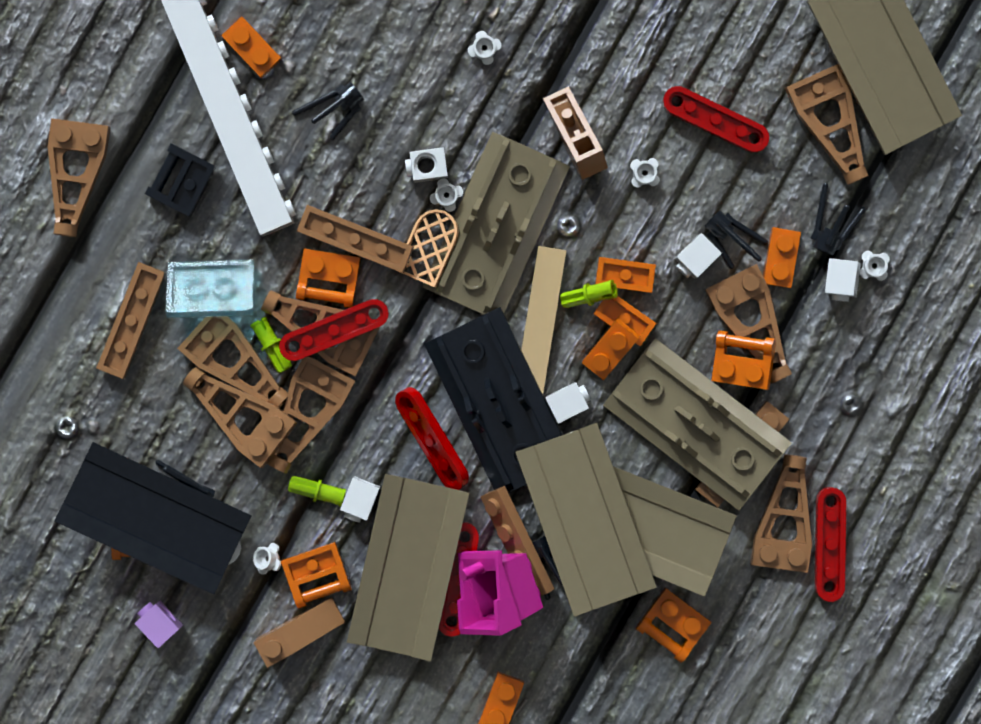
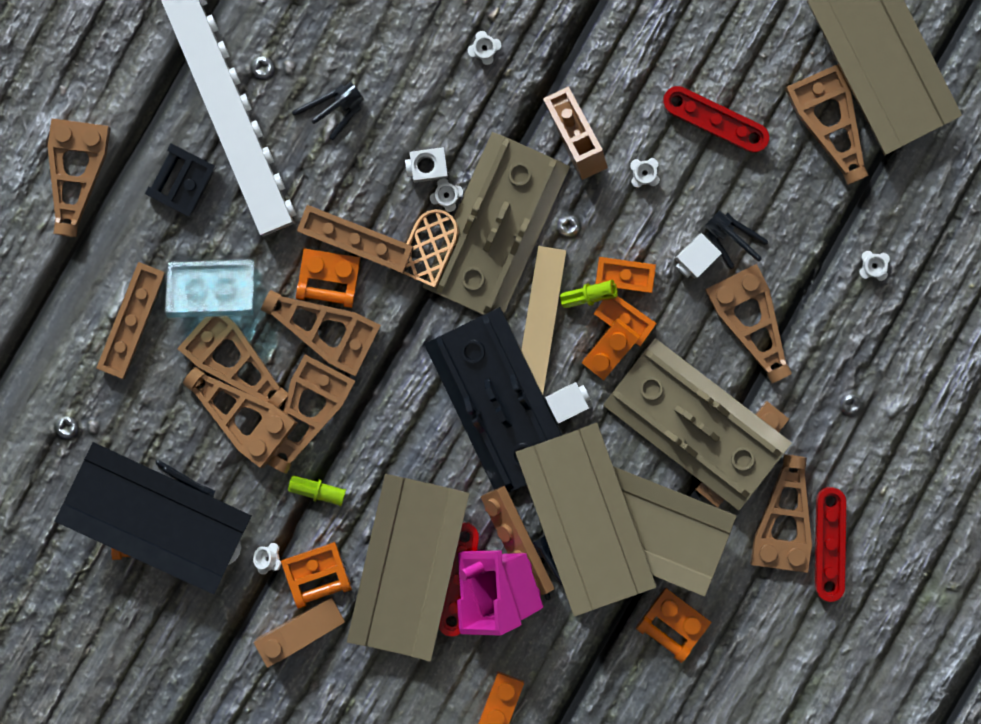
lavender brick [134,601,183,648] -> none
orange plate [221,16,282,79] -> none
lime axle [250,317,292,373] -> none
red plate [279,299,389,361] -> none
white brick [340,476,381,523] -> none
red plate [395,387,469,490] -> none
orange plate [711,330,776,390] -> none
orange plate [763,227,801,289] -> none
black plant [811,183,866,256] -> none
white brick [825,258,861,302] -> none

